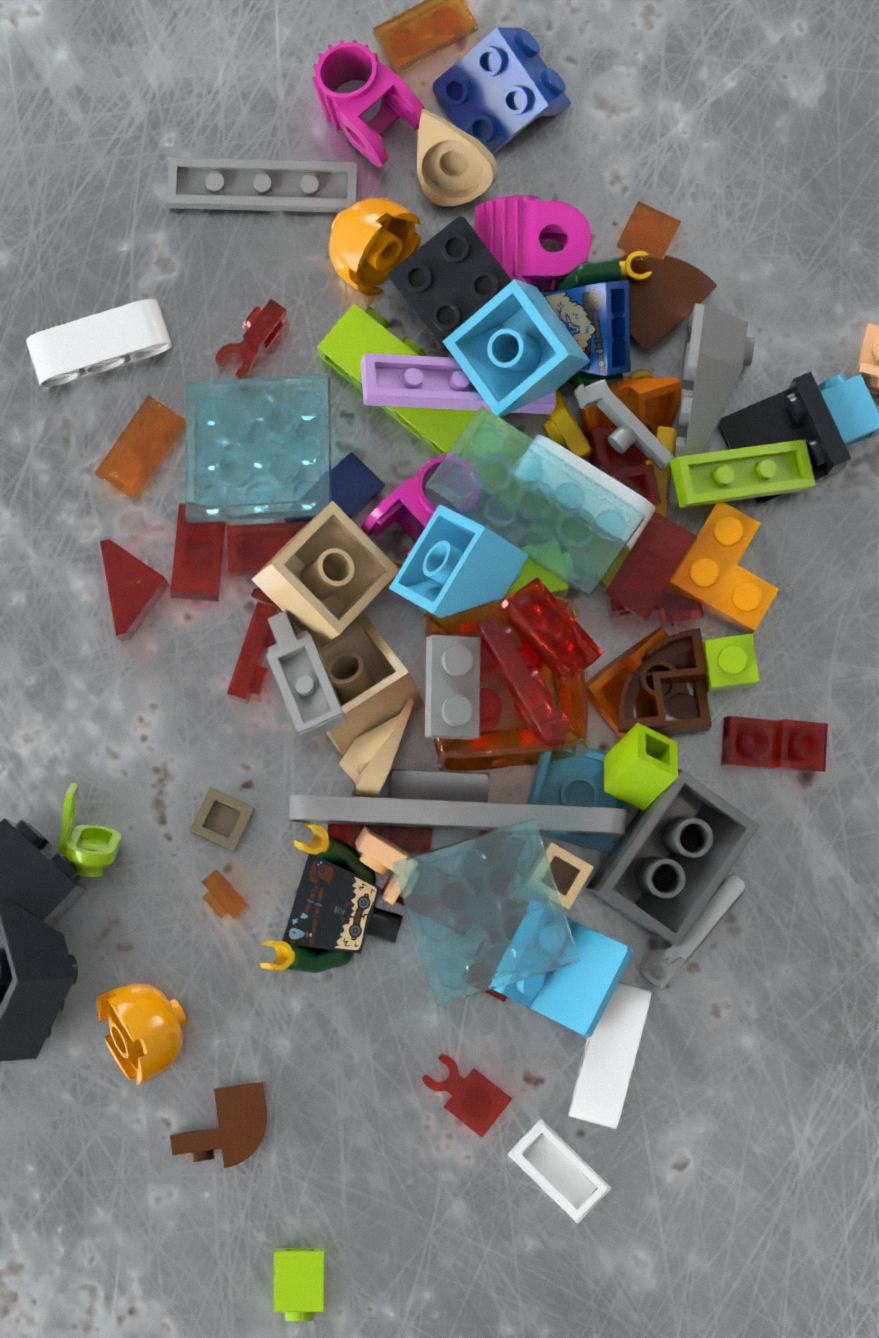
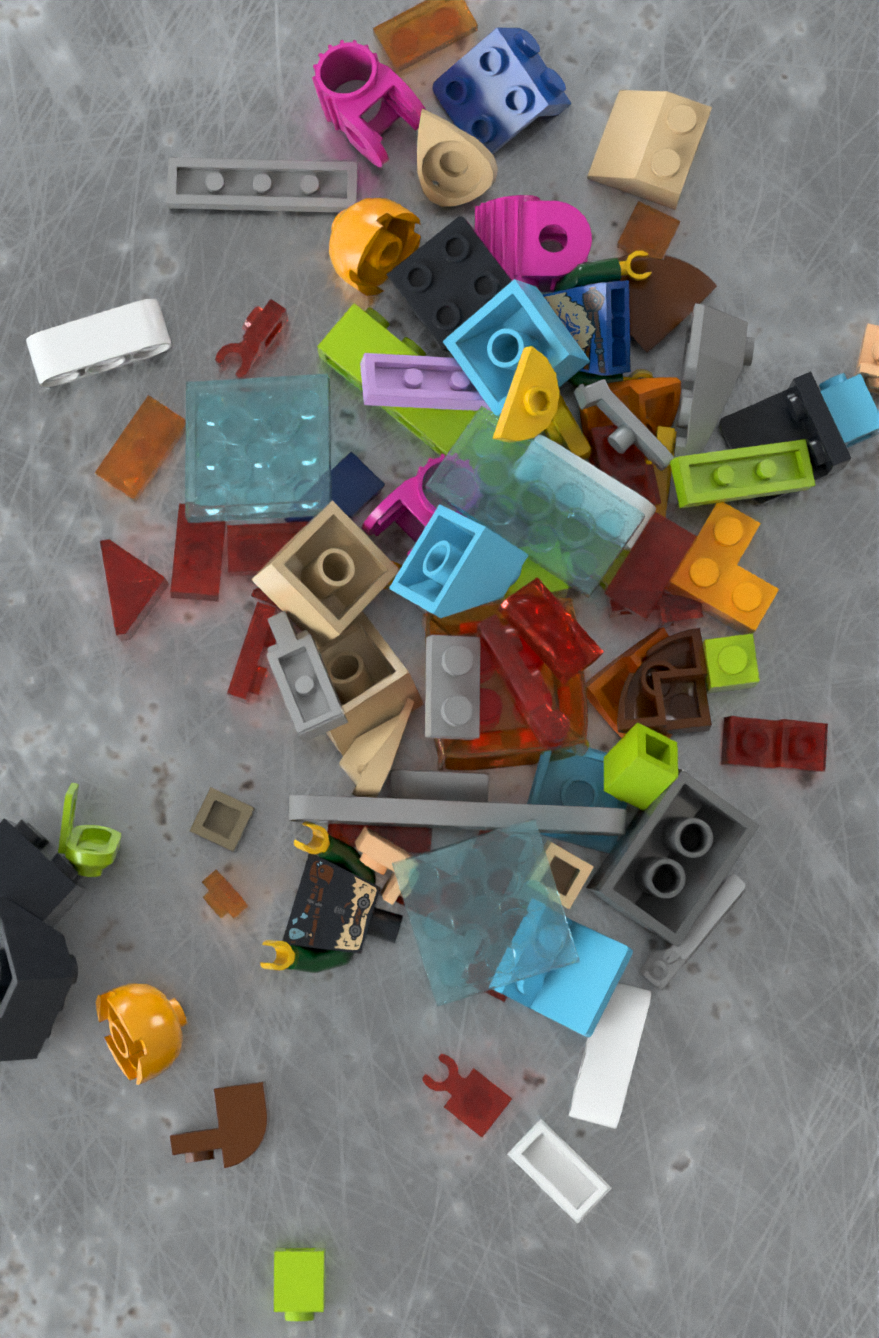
none -> yellow plate [492,346,560,443]
none -> tan slope [587,90,712,210]

